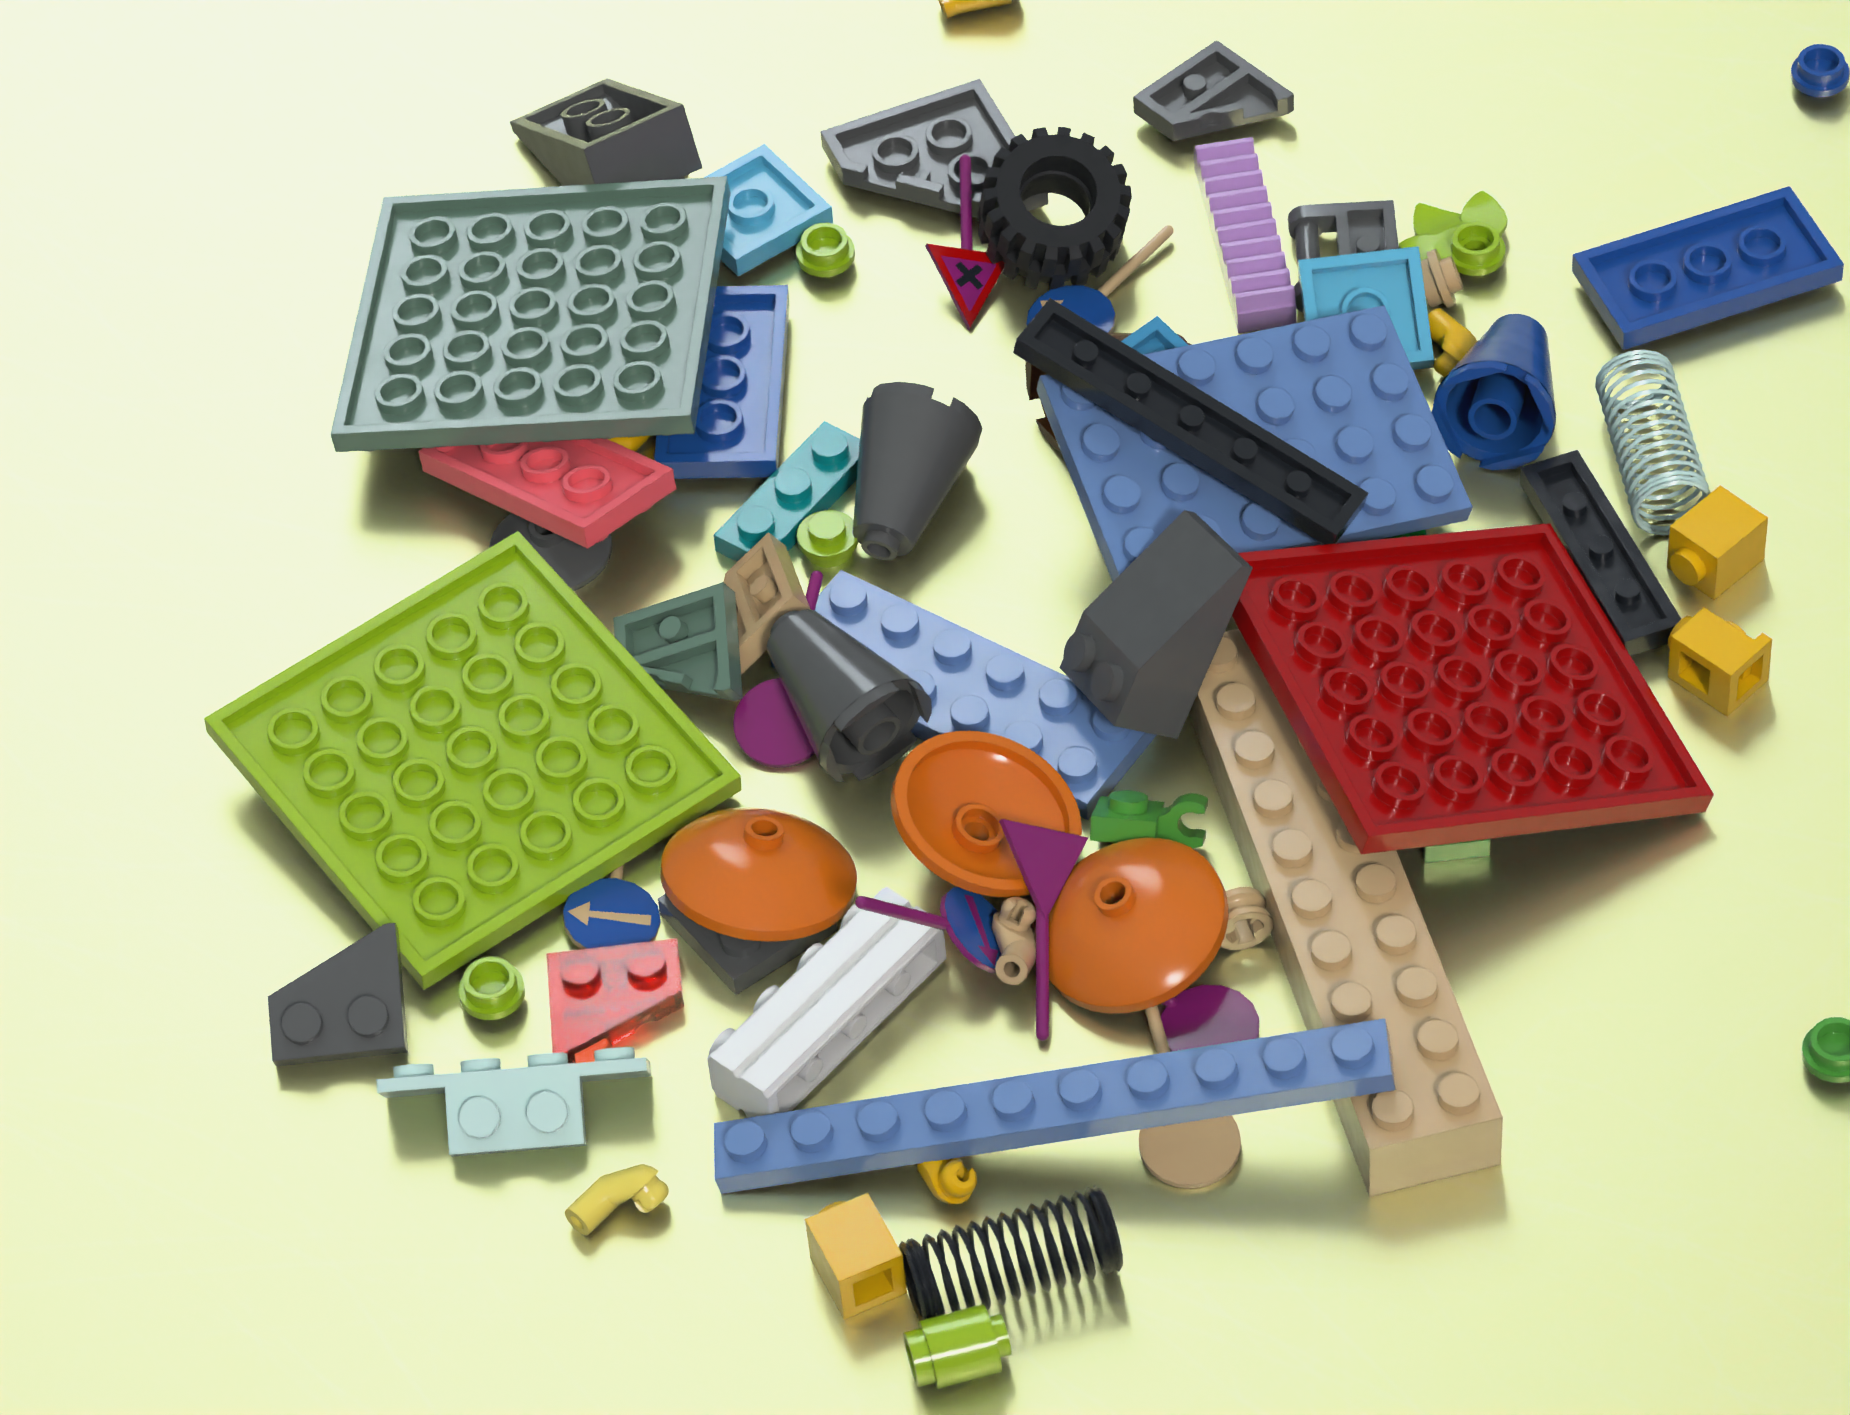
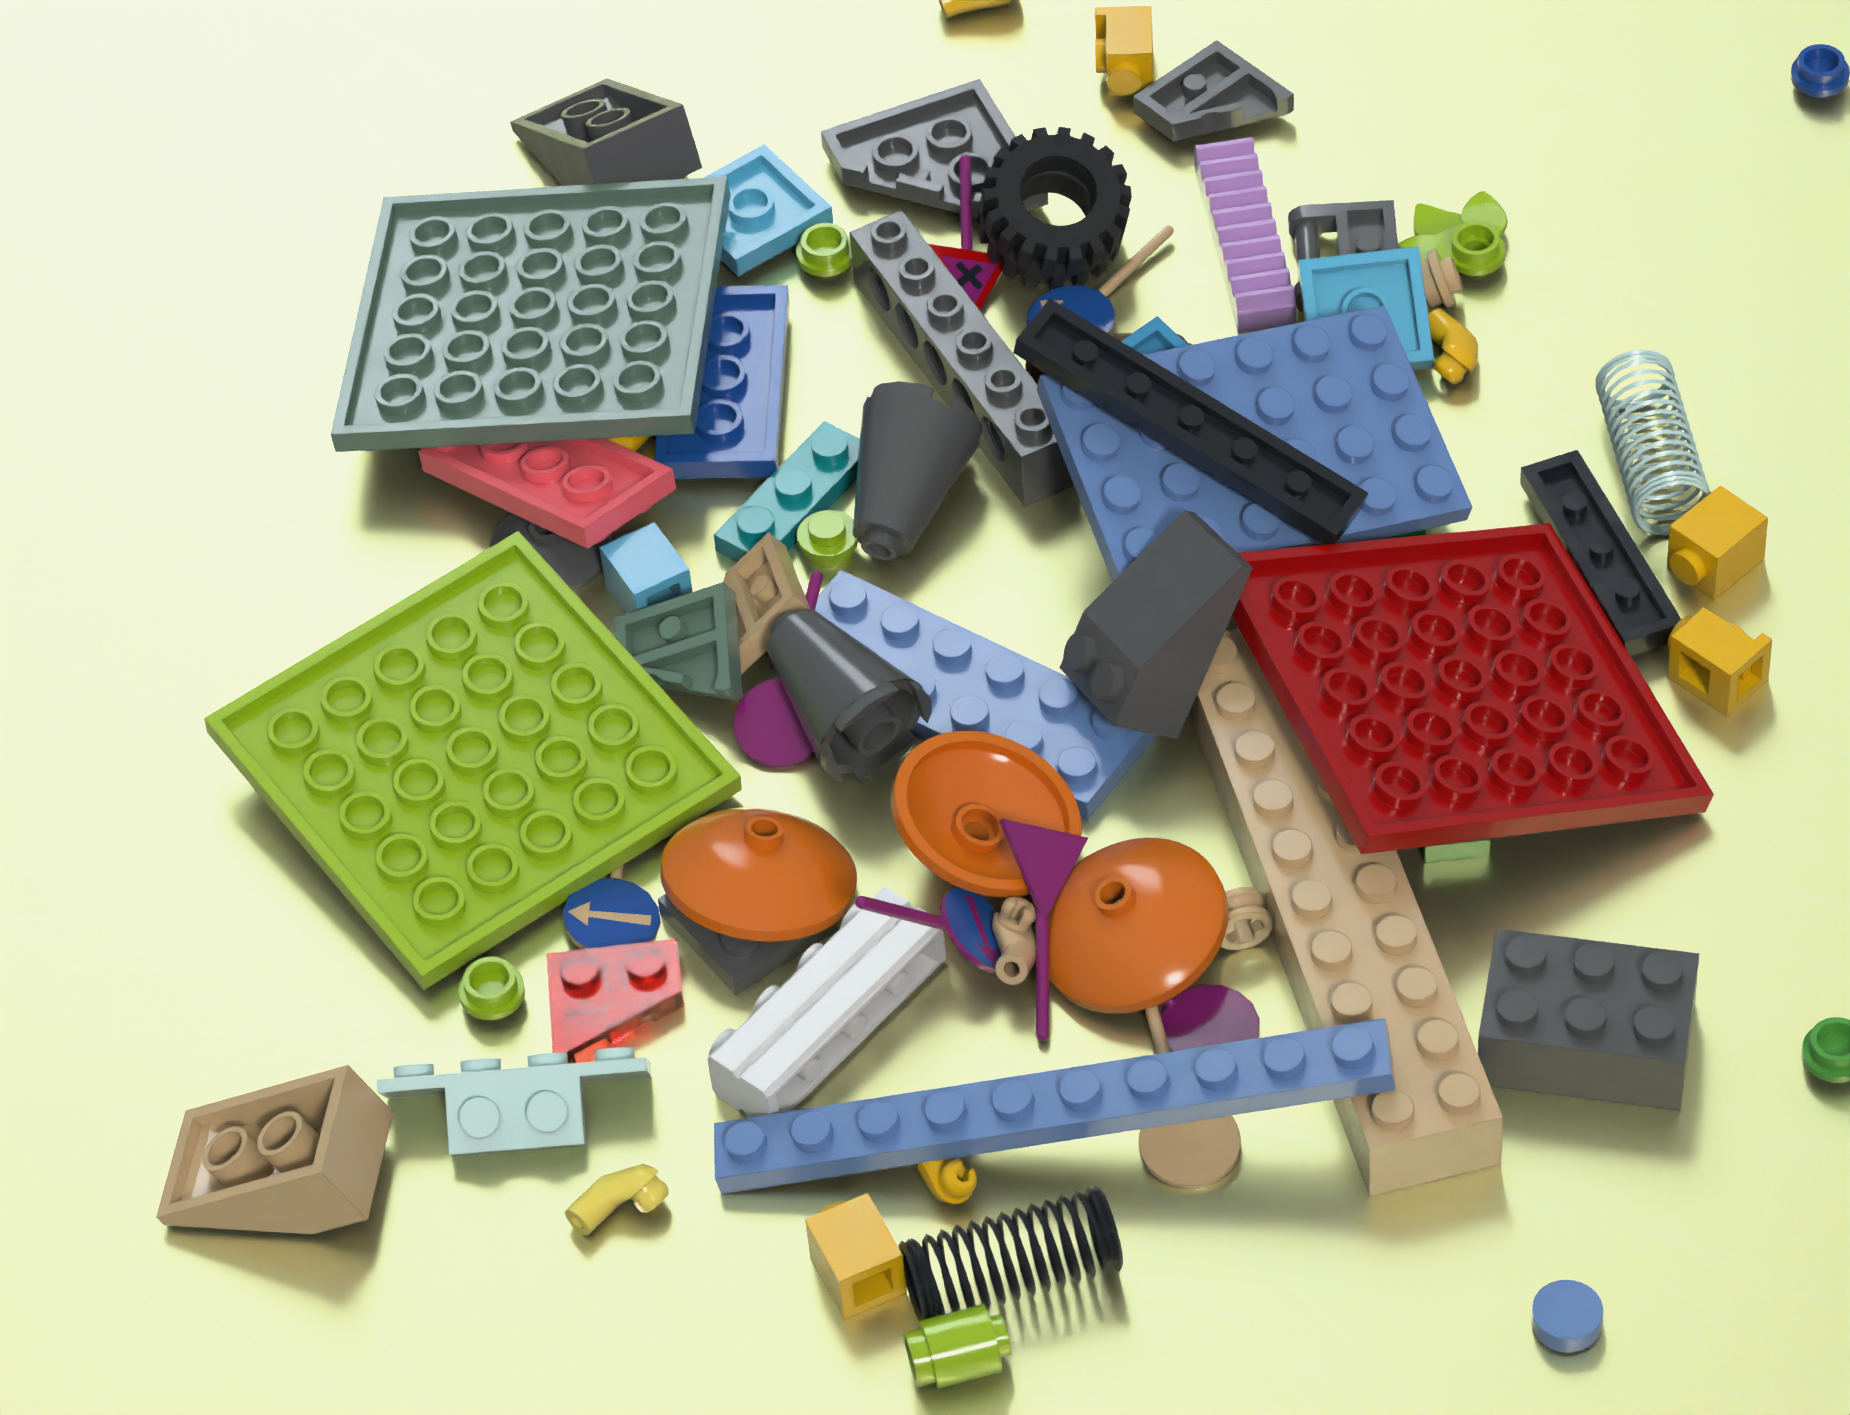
dark grey wing [267,923,408,1067] -> none
bright green plate [1090,790,1208,848] -> none
blue cone [1431,313,1556,470] -> none
blue plate [1572,186,1844,350] -> none
none -> tan slope [156,1064,394,1234]
none -> medium azure brick [599,522,693,614]
none -> dark grey brick [849,210,1074,507]
none -> yellow brick [1094,5,1154,96]
none -> dark grey brick [1478,929,1700,1111]
none -> medium blue tile [1531,1280,1603,1353]

